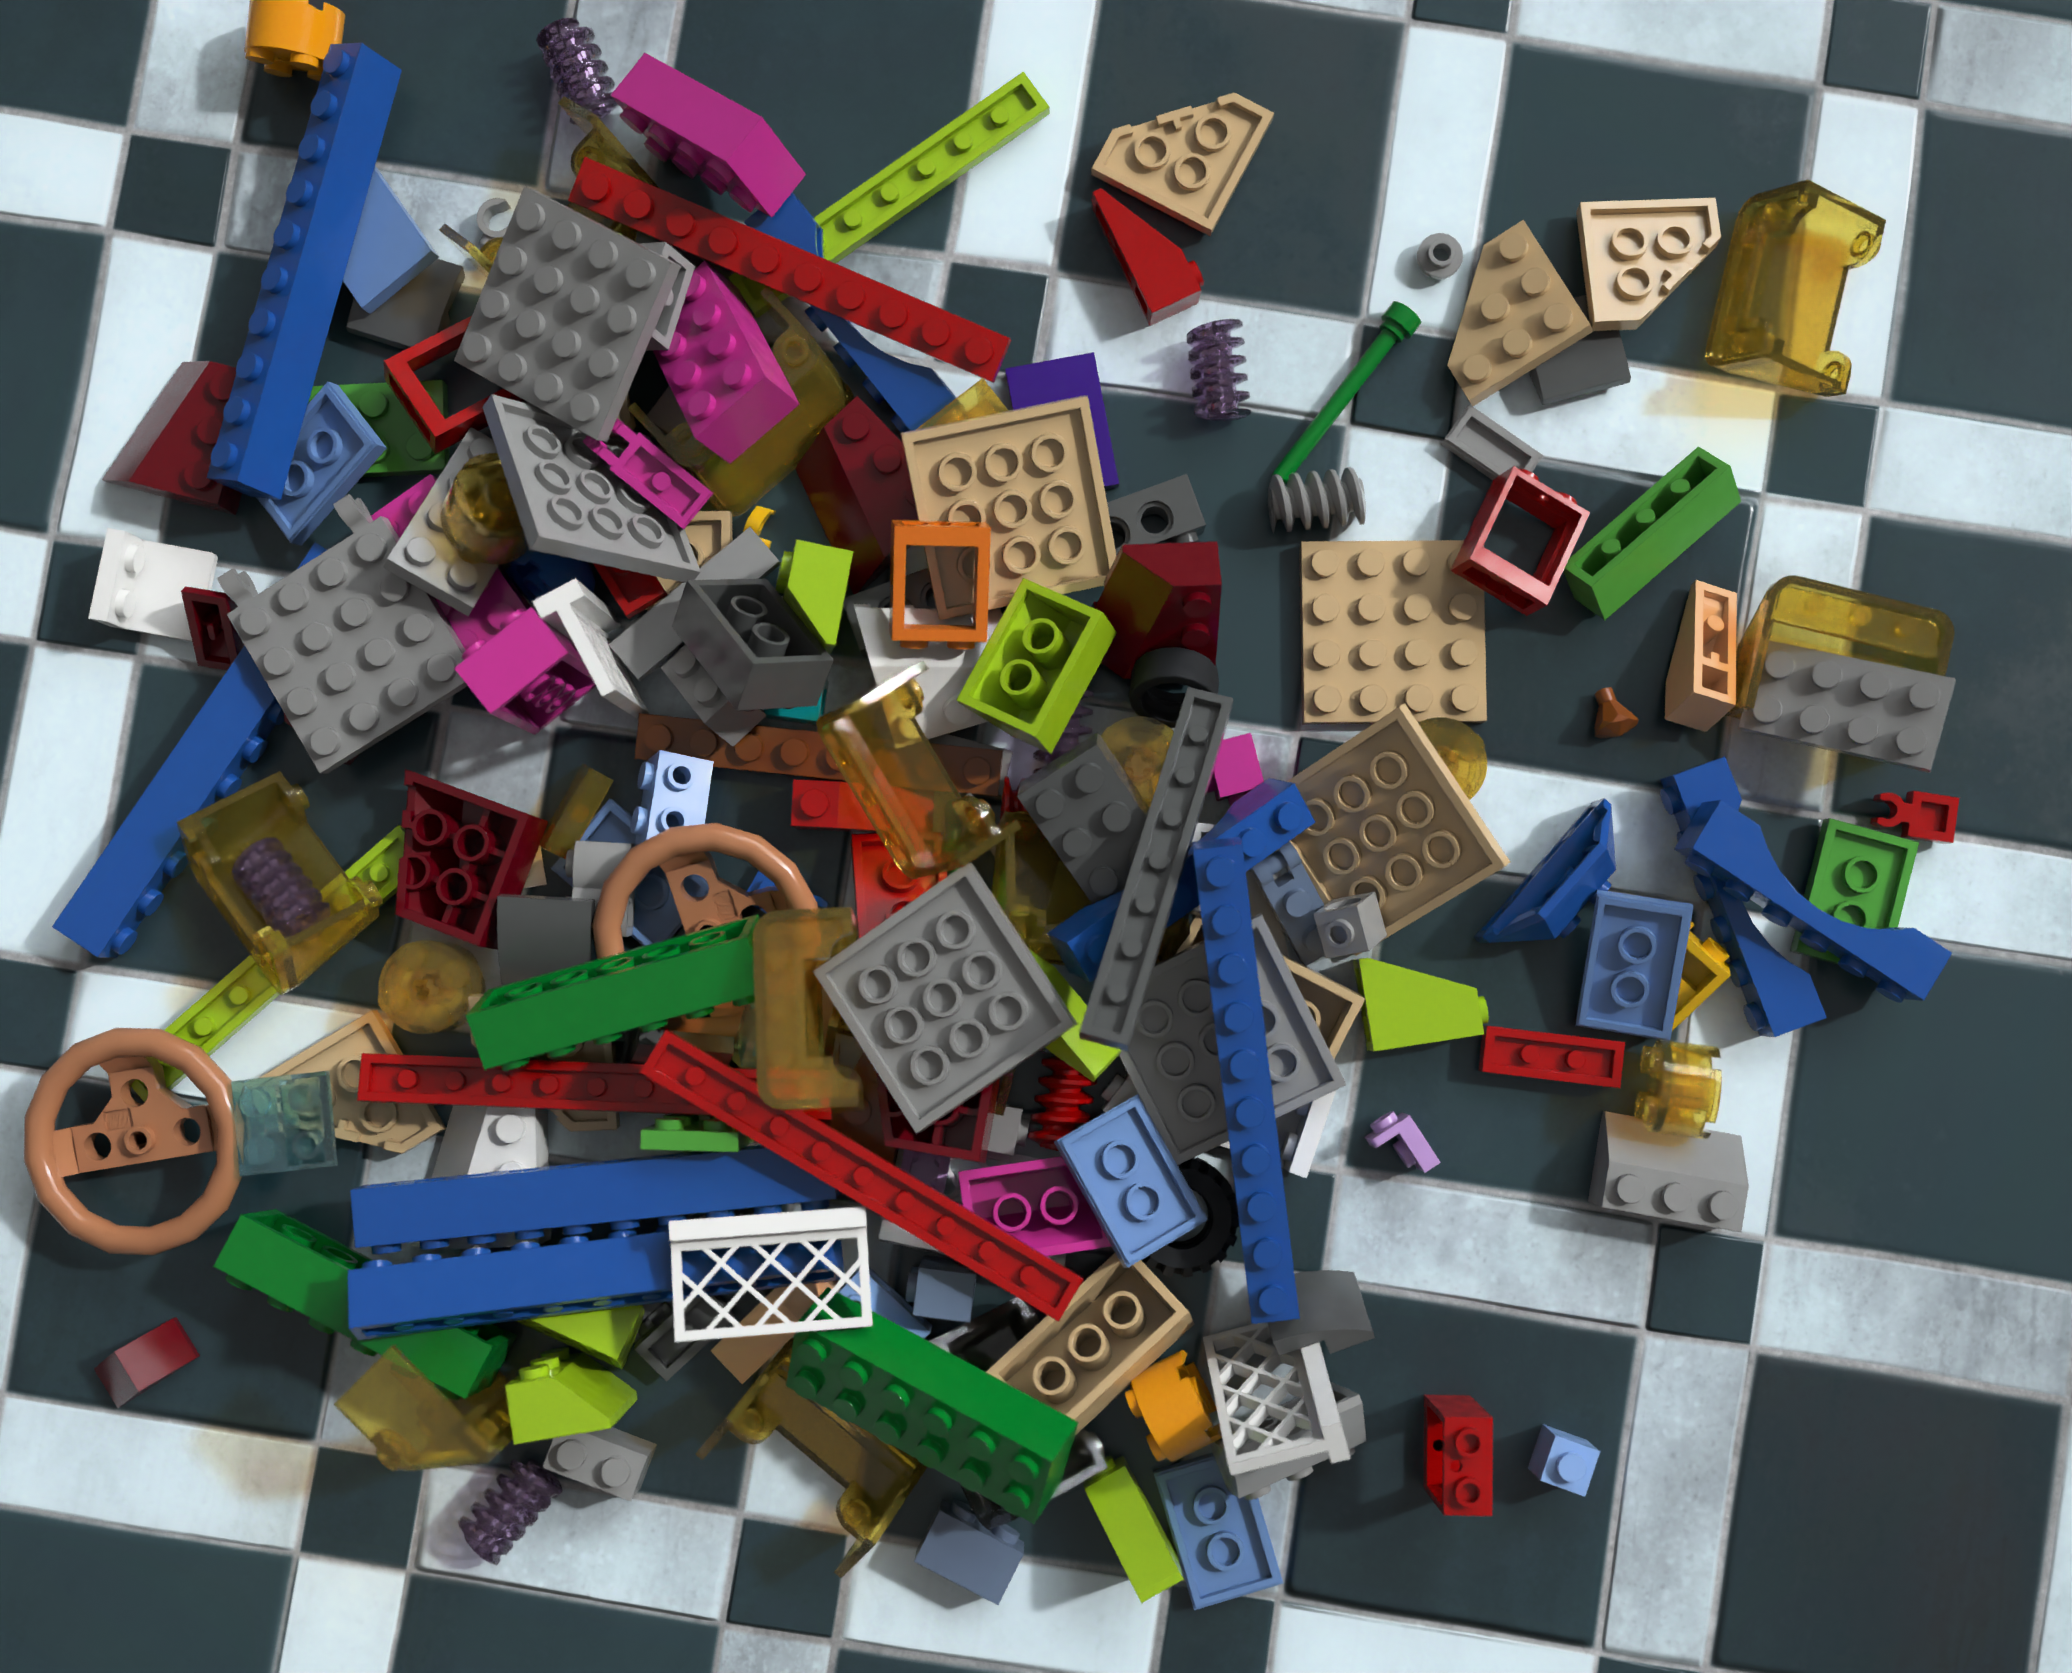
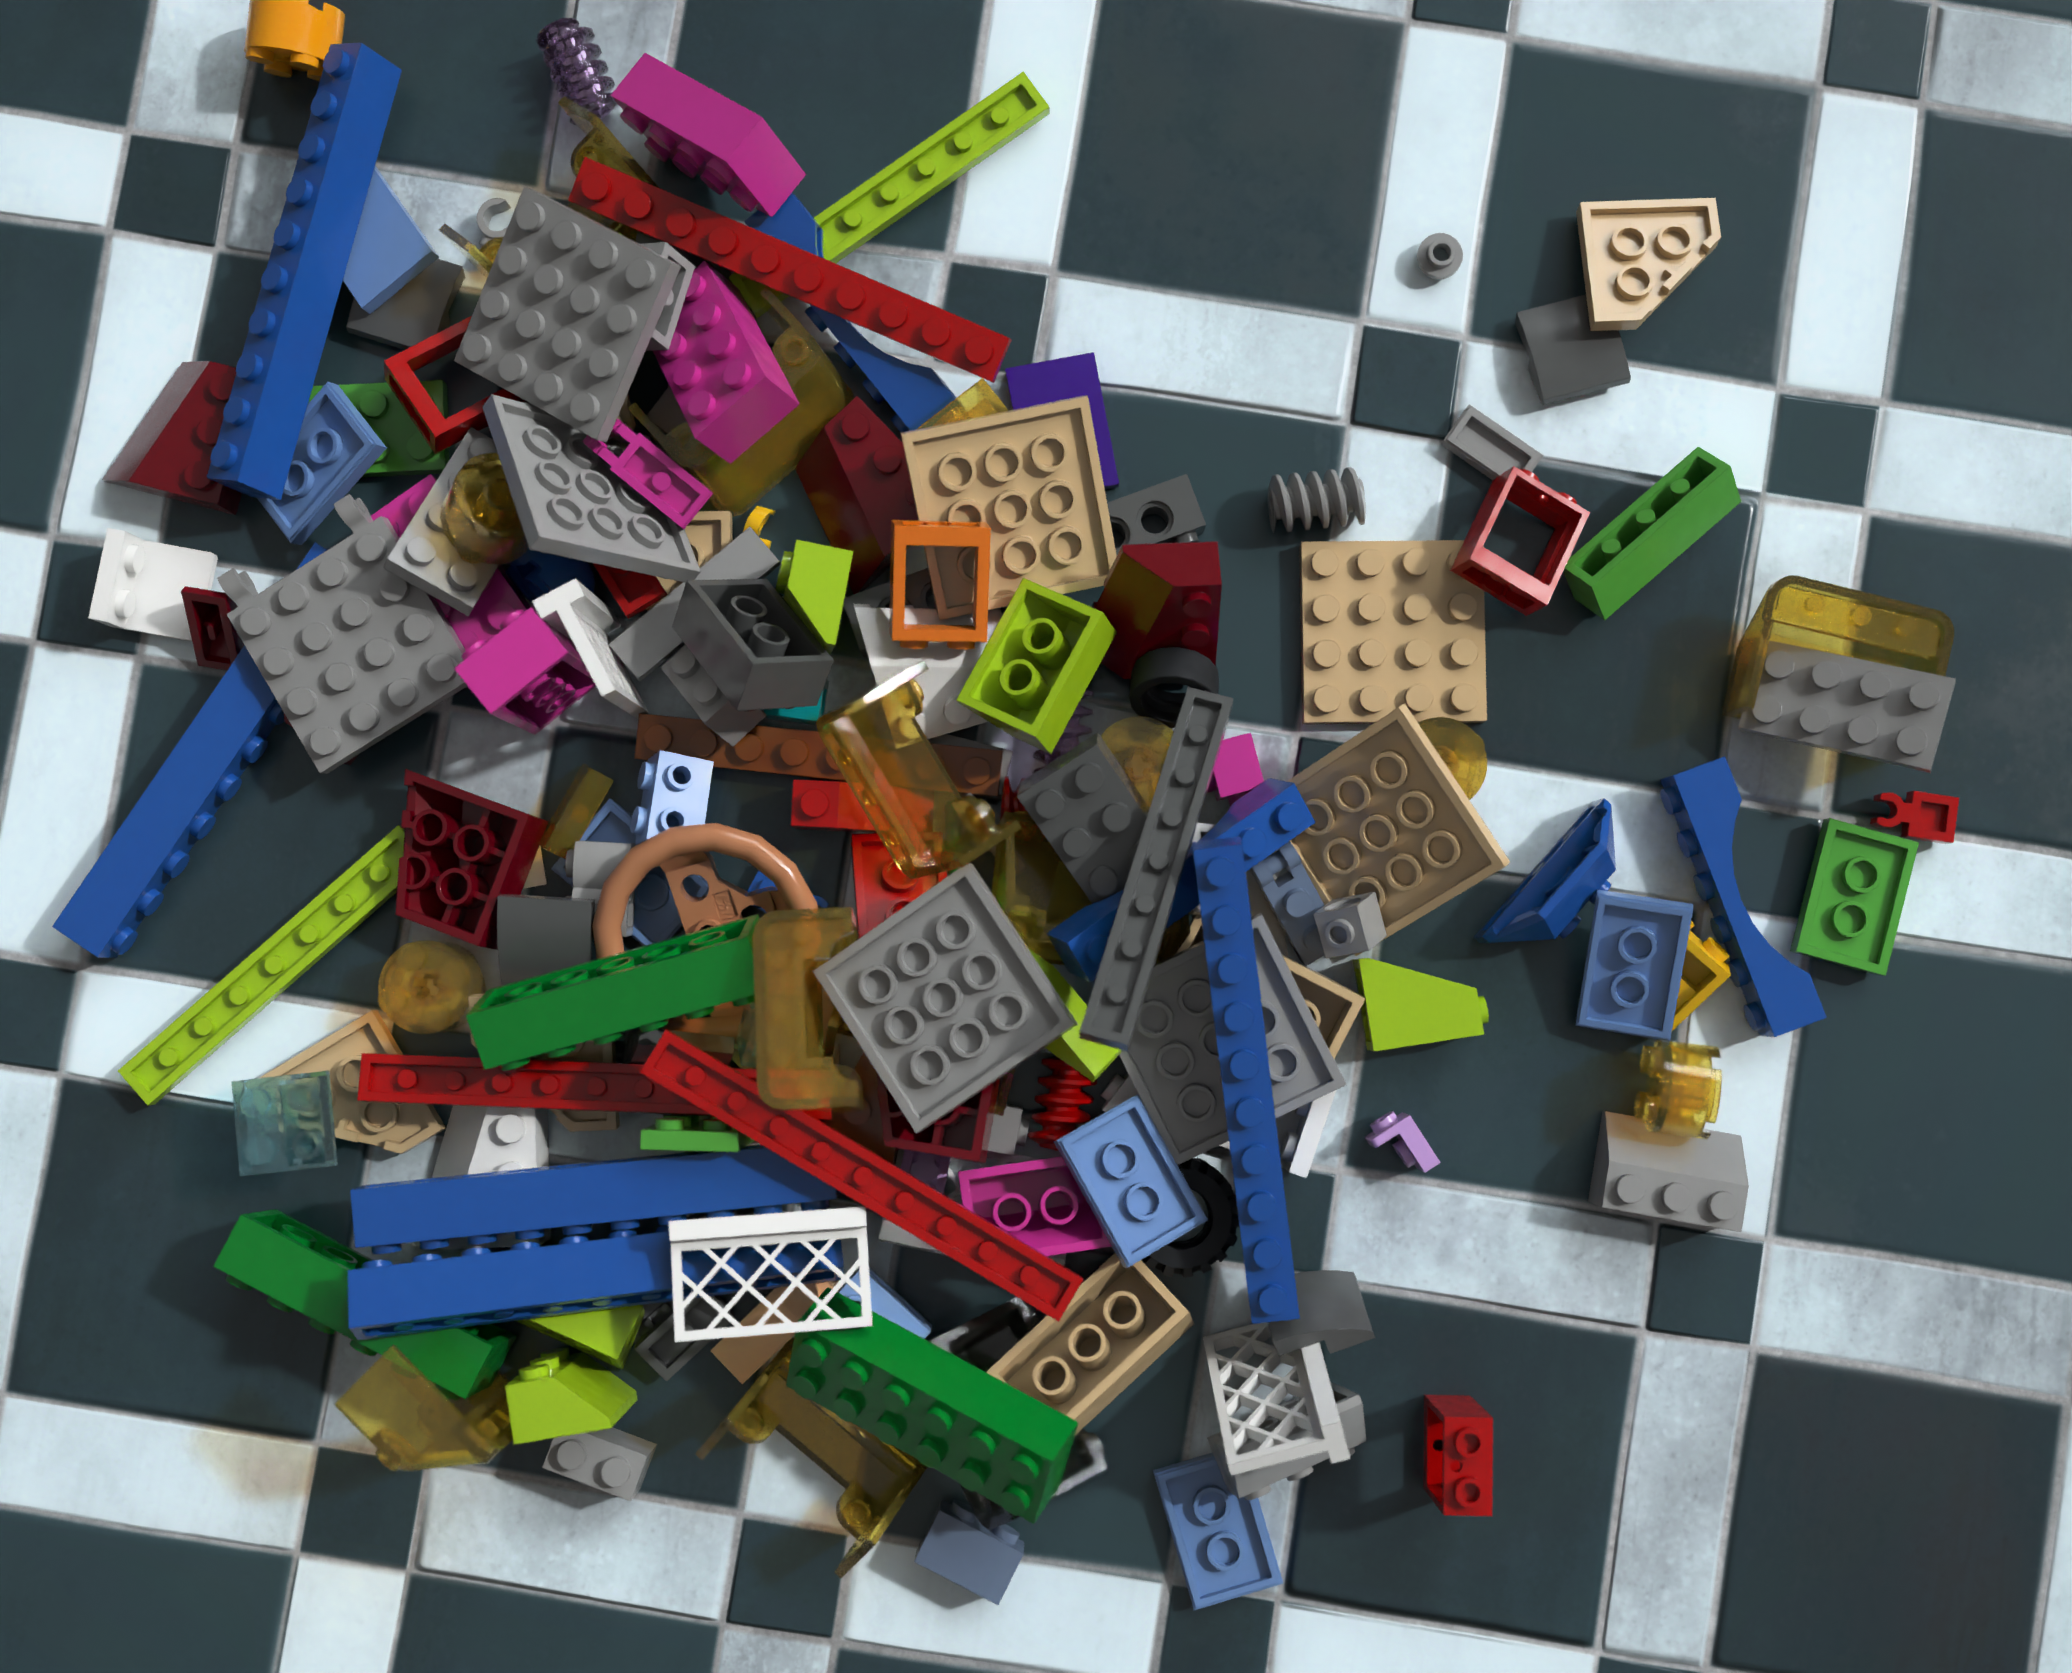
nougat piece [24,1027,248,1255] -> none
dark red slope [94,1317,200,1408] -> none
clear yellow windscreen [177,771,383,995] -> none
piece [232,837,331,941] -> none
clear purple piece [458,1459,563,1565] -> none
sand blue brick [906,1255,977,1323] -> none
lime slope [1083,1456,1184,1603] -> none
tan plate [1091,92,1274,236] -> none
red slope [1092,188,1204,326] -> none
light orange brick [1125,1350,1222,1462] -> none
clear purple piece [1186,319,1252,421] -> none
green piece [1271,301,1422,485] -> none
tan plate [1447,219,1593,406] -> none
red plate [1478,1025,1625,1088] -> none
light blue brick [1528,1424,1600,1497] -> none
dark orange rock [1594,687,1639,739] -> none
light nougat slope [1665,580,1737,732] -> none
blue arch [1674,800,1952,1003] -> none
clear yellow windscreen [1705,179,1886,397] -> none

